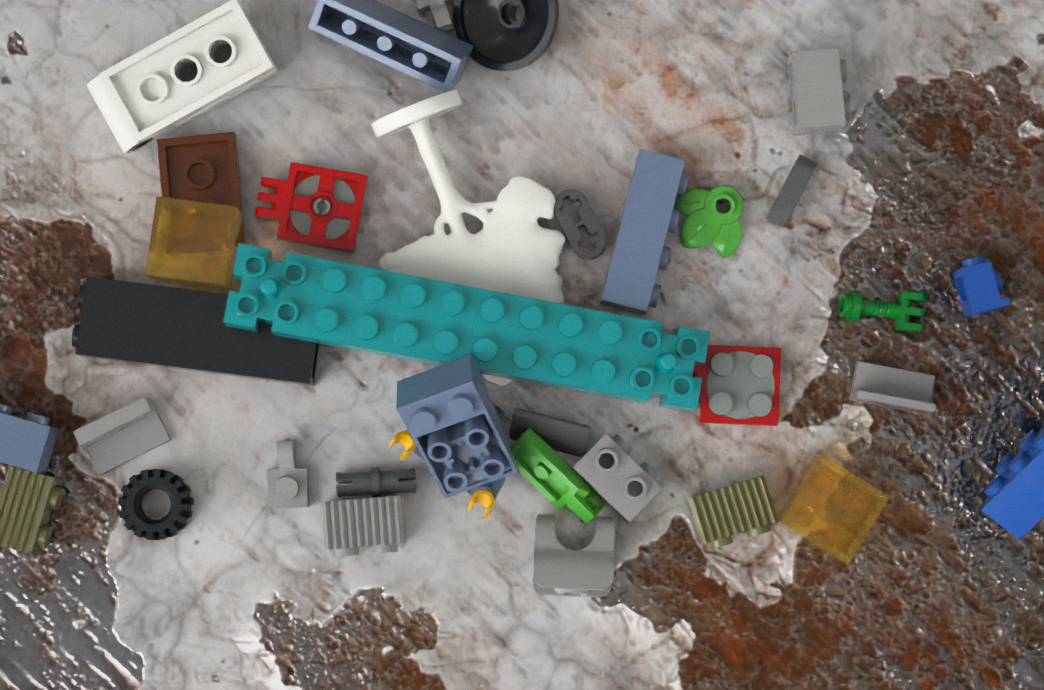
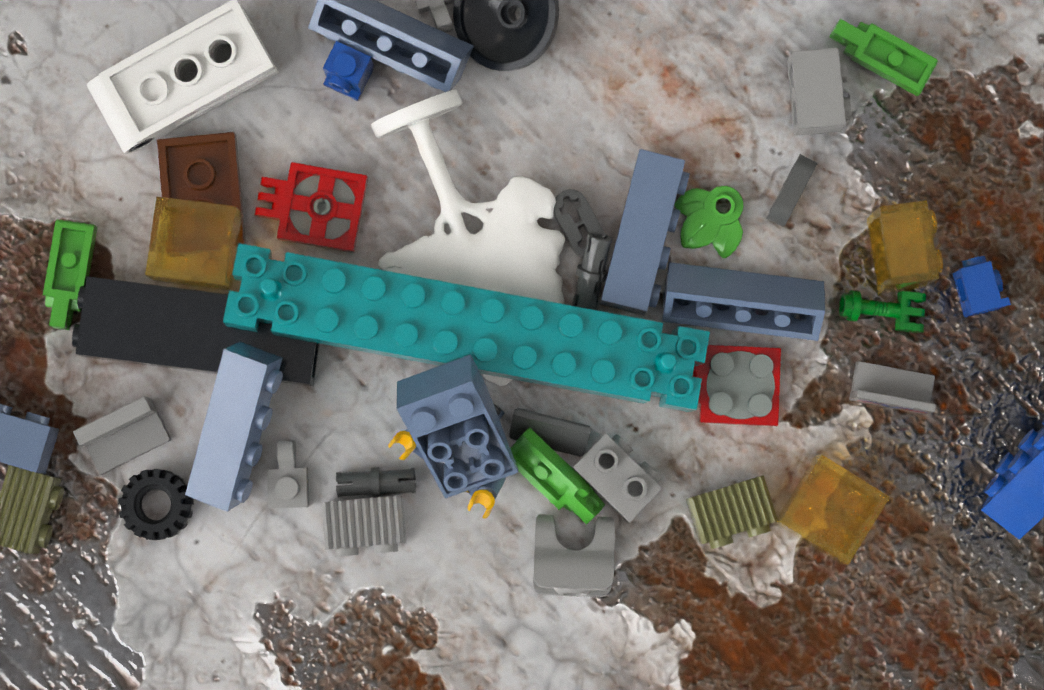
none -> bright green hinge [43,219,97,331]
none -> brick [185,342,283,512]
none -> blue brick [323,41,375,101]
none -> dark grey pin [571,232,613,310]
none -> sand blue brick [662,262,825,341]
none -> bright green hinge [829,19,938,96]
none -> clear yellow piece [866,200,943,294]

